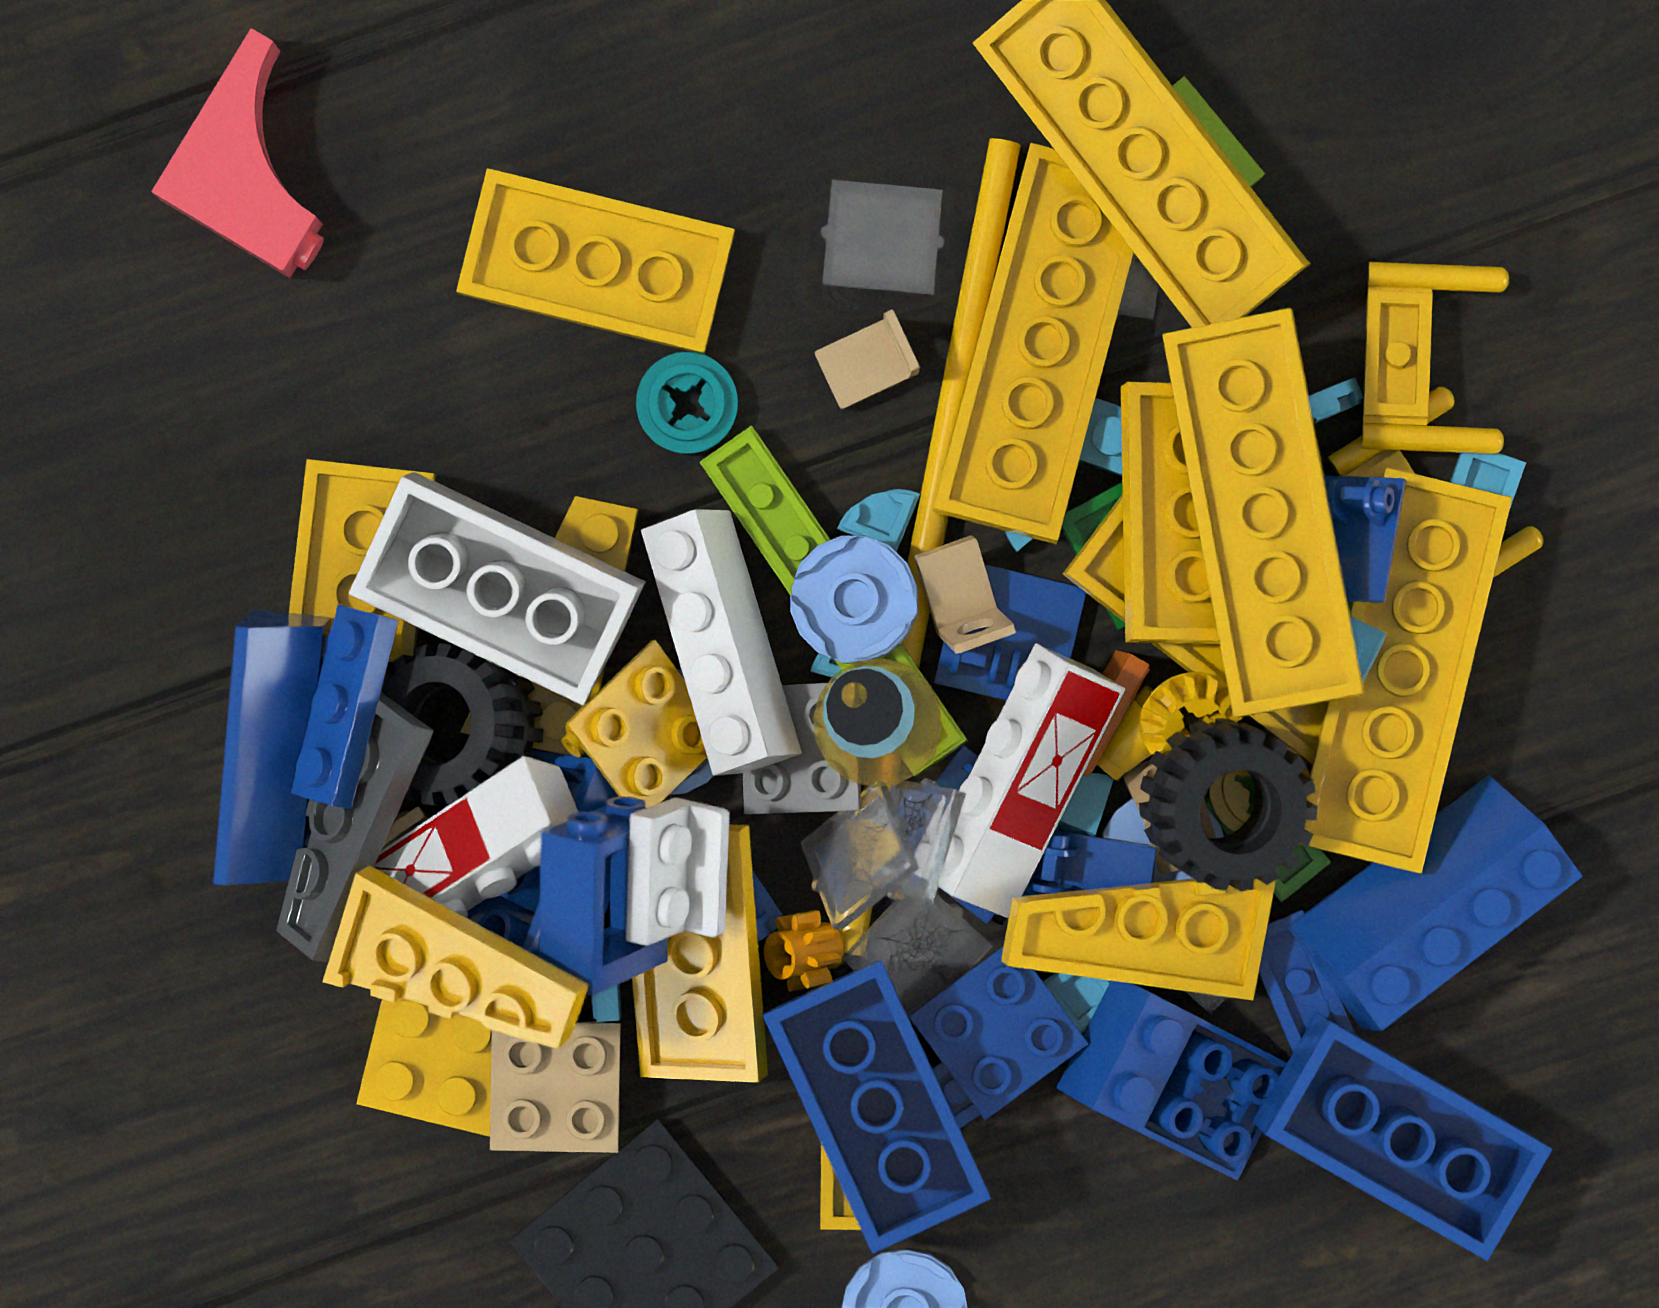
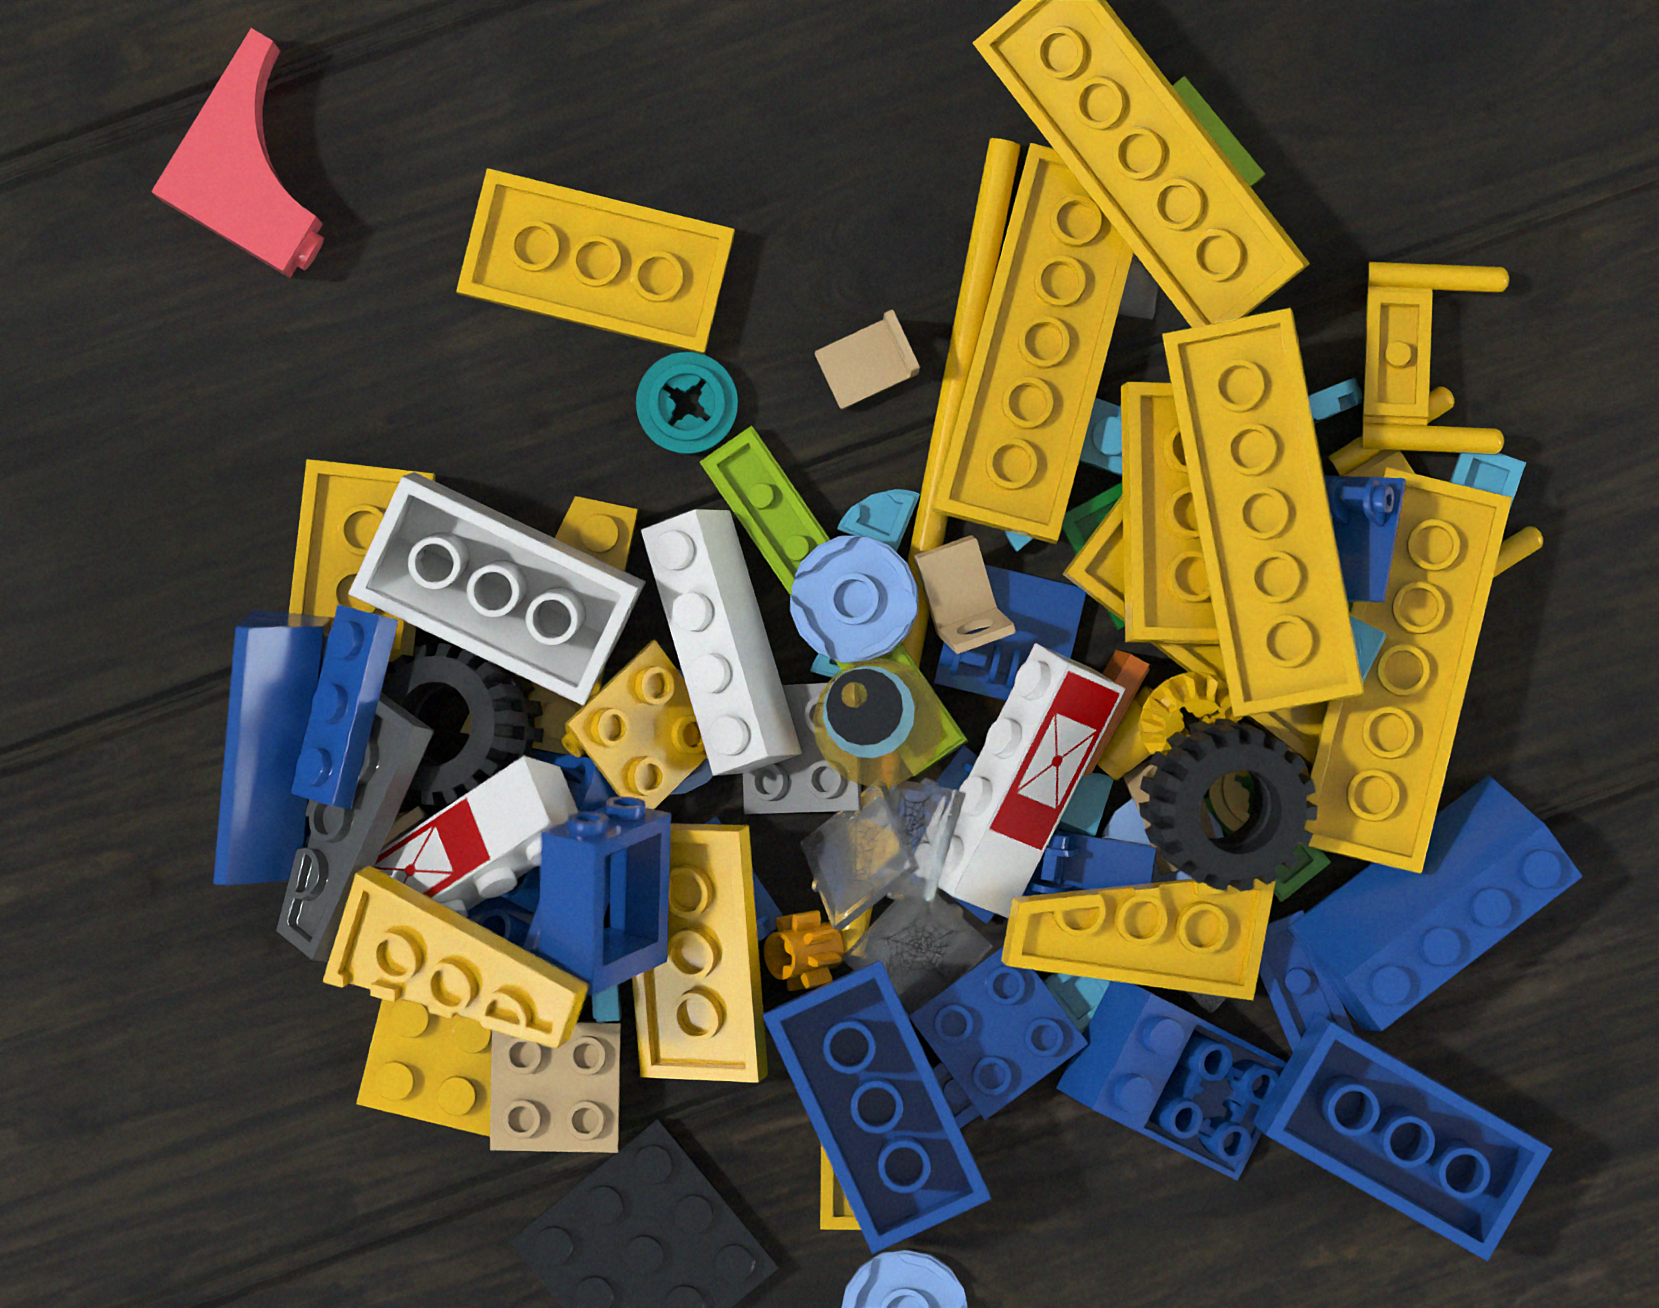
white bracket [626,798,729,946] -> none
clear piece [821,180,944,295] -> none

